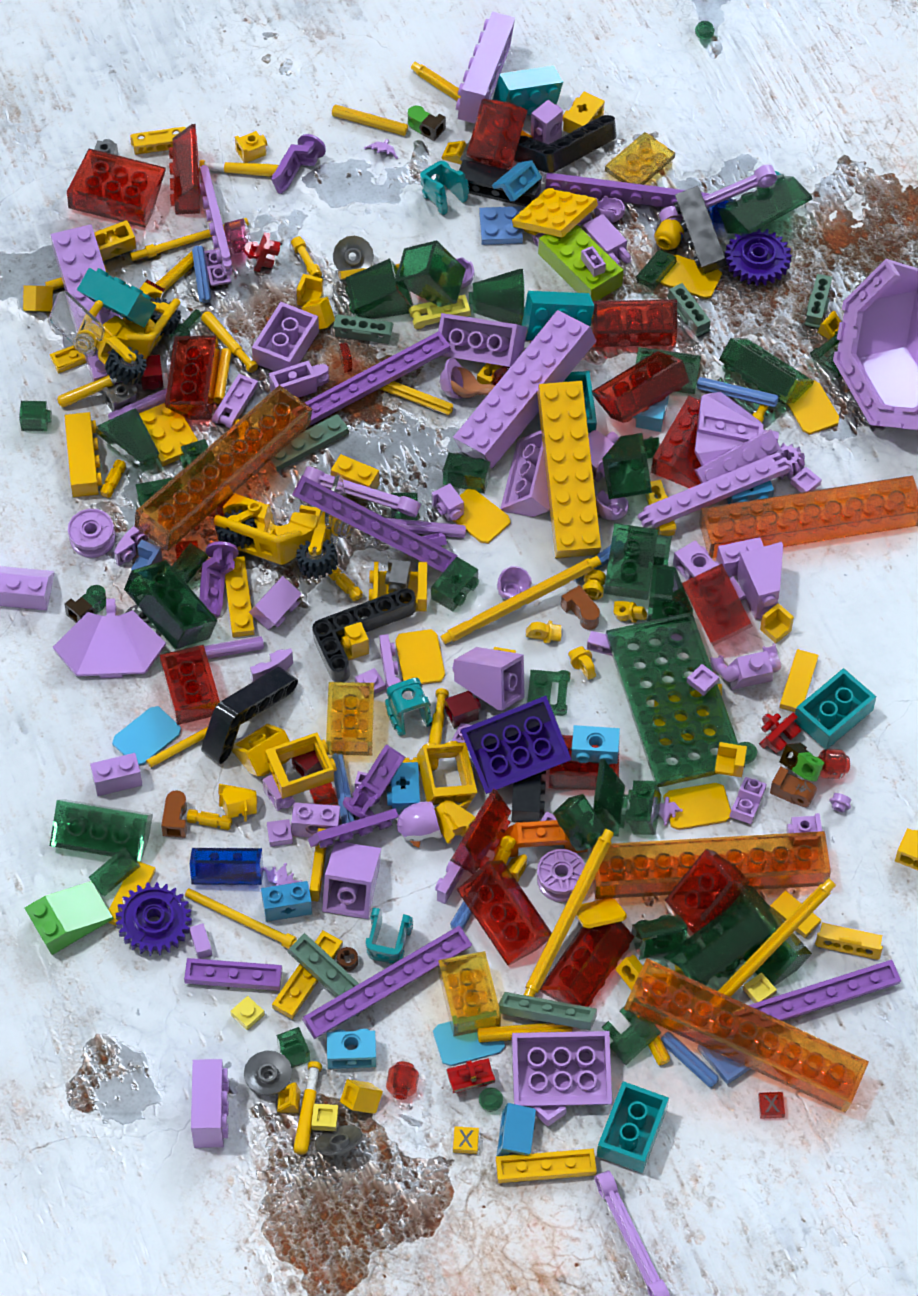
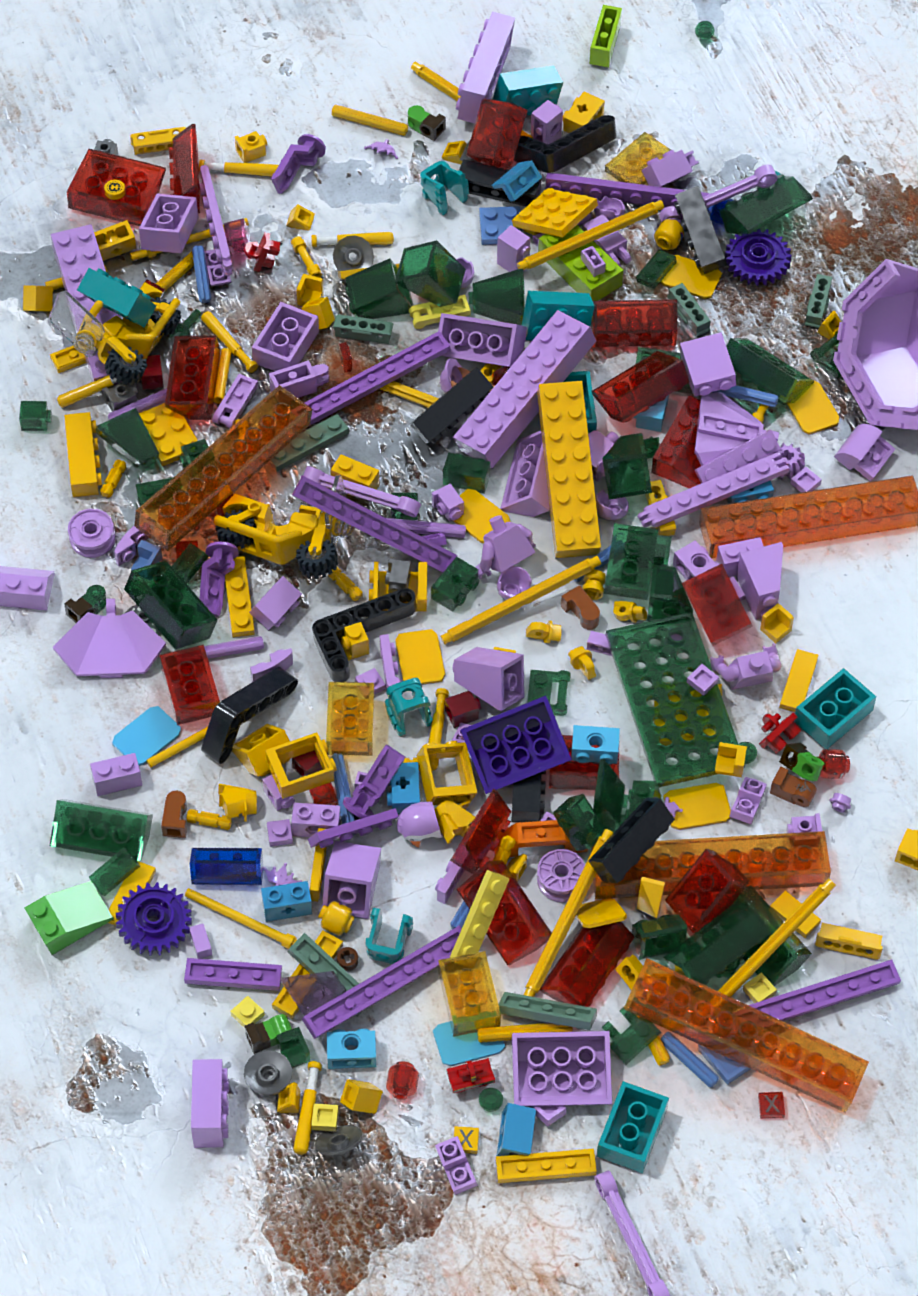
none -> yellow tile [104,180,125,200]
none -> lavender brick [139,194,199,253]
none -> leg [244,1014,294,1054]
none -> wing [281,971,347,1016]
none -> yellow slope [286,204,315,231]
none -> yellow piece [311,232,394,247]
none -> yellow head [318,901,355,936]
none -> black brick [410,367,493,444]
none -> lavender slope [435,1136,478,1195]
none -> light yellow plate [450,870,510,966]
none -> lavender torso [474,515,536,579]
none -> lavender brick [497,225,531,276]
none -> yellow piece [517,200,664,272]
none -> black brick [588,797,675,884]
none -> lime brick [589,5,622,68]
none -> yellow slope [636,877,665,918]
none -> lavender brick [641,149,699,187]
none -> lavender slope [680,332,736,396]
none -> lavender brick [834,424,895,481]

